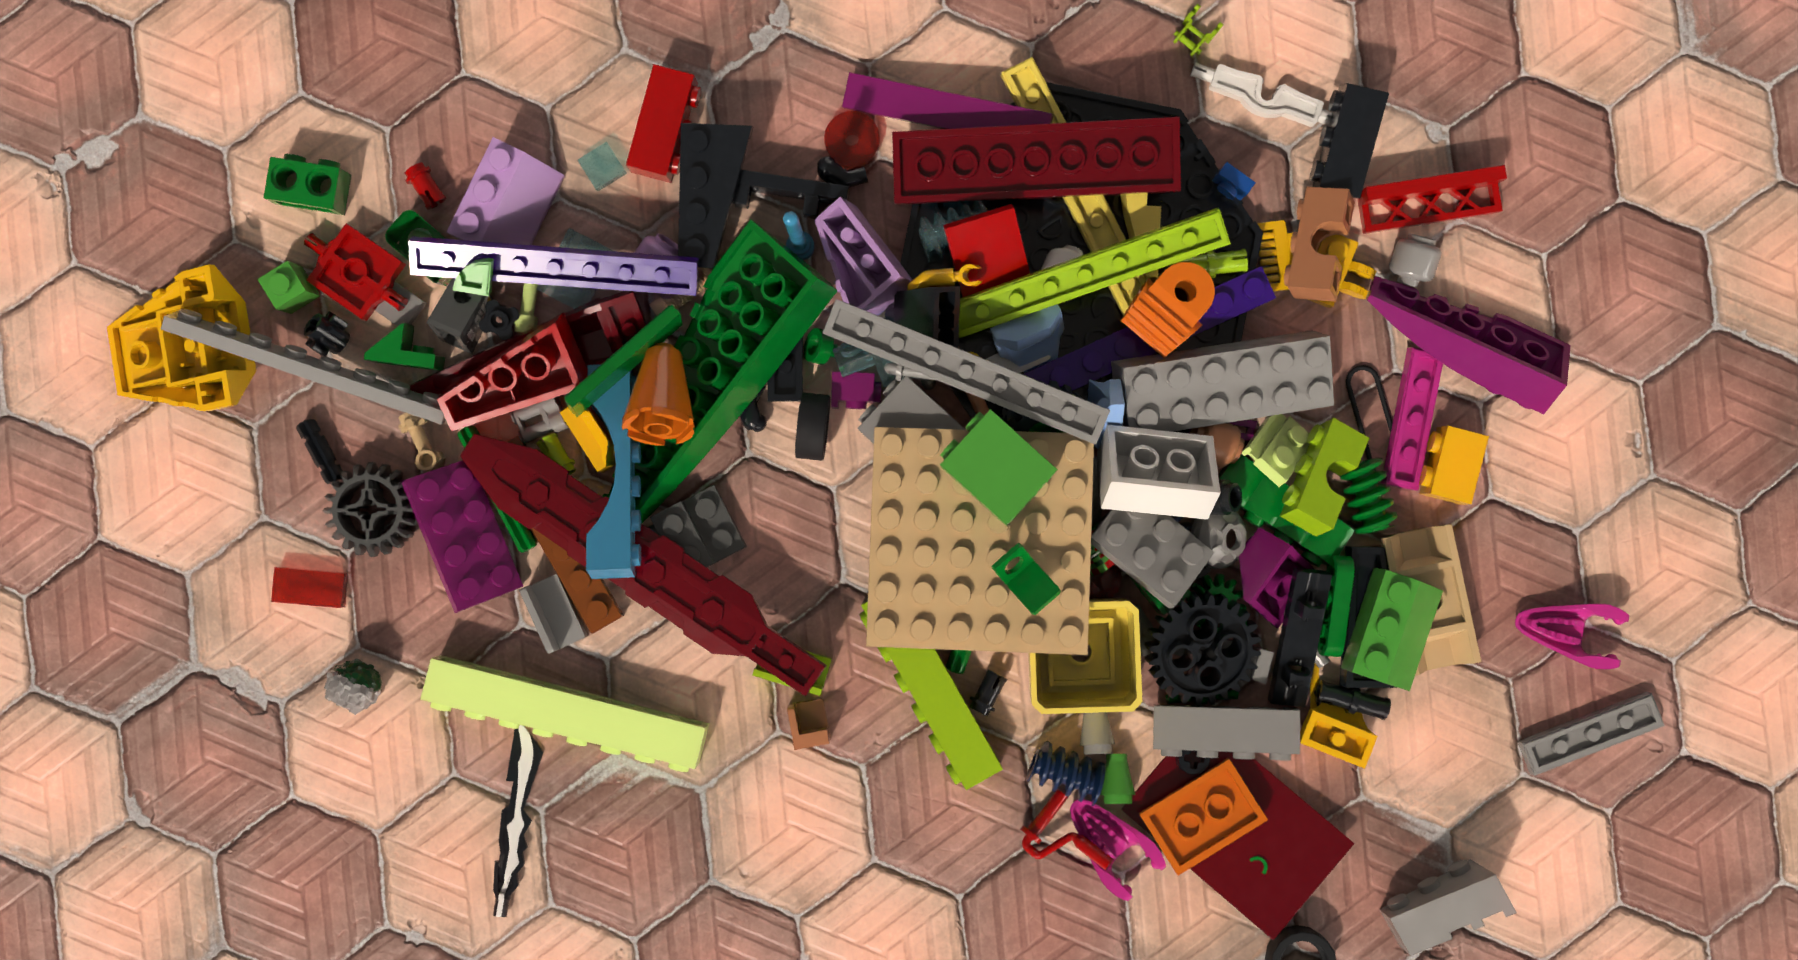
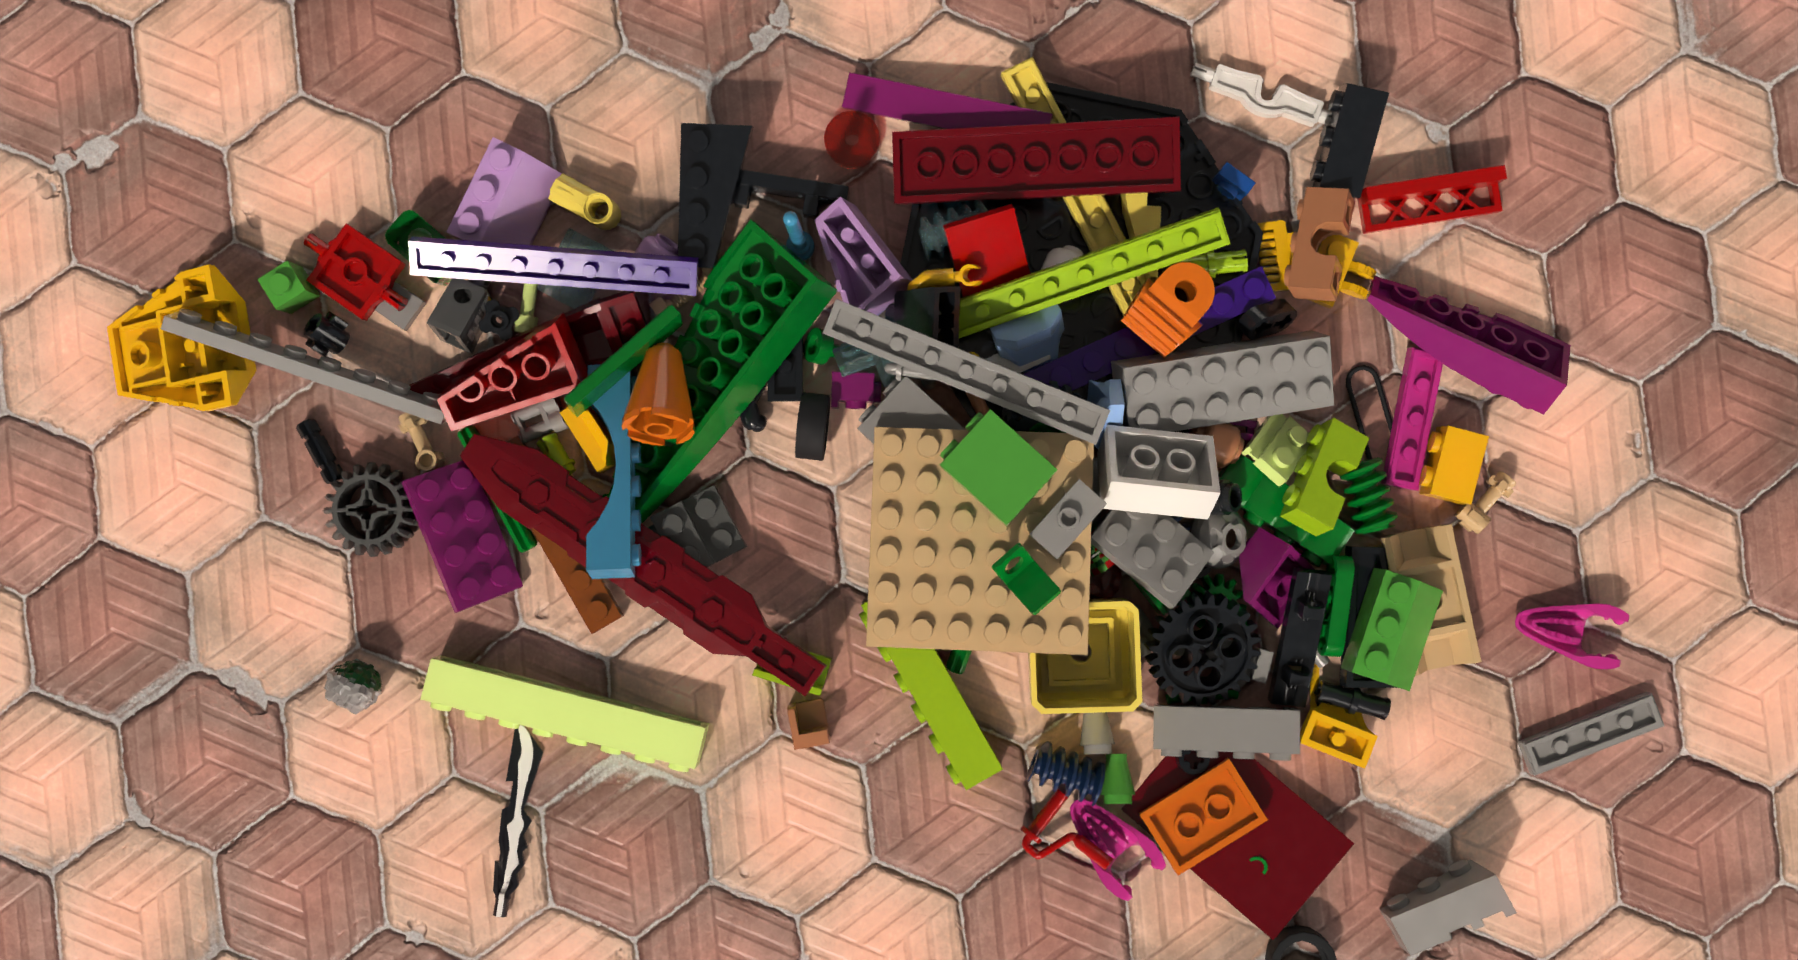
green brick [263,153,351,216] -> none
clear red tile [271,567,349,608] -> none
green slope [364,322,445,371] -> none
red pin [404,162,447,210] -> none
tile [453,258,494,296] -> none
light grey panel [519,574,588,654] -> none
clear light blue tile [577,142,627,191] -> none
red brick [626,64,701,183] -> none
black arm [817,156,868,188] -> none
black pin [969,669,1008,717] -> none
lime piece [1173,3,1224,57] -> none
light grey head [1389,233,1442,287] -> none
none -> light yellow piece [548,173,621,230]
none -> light grey plate [1029,479,1107,559]
none -> black beam [1238,298,1297,340]
none -> tan bar [1455,471,1516,534]

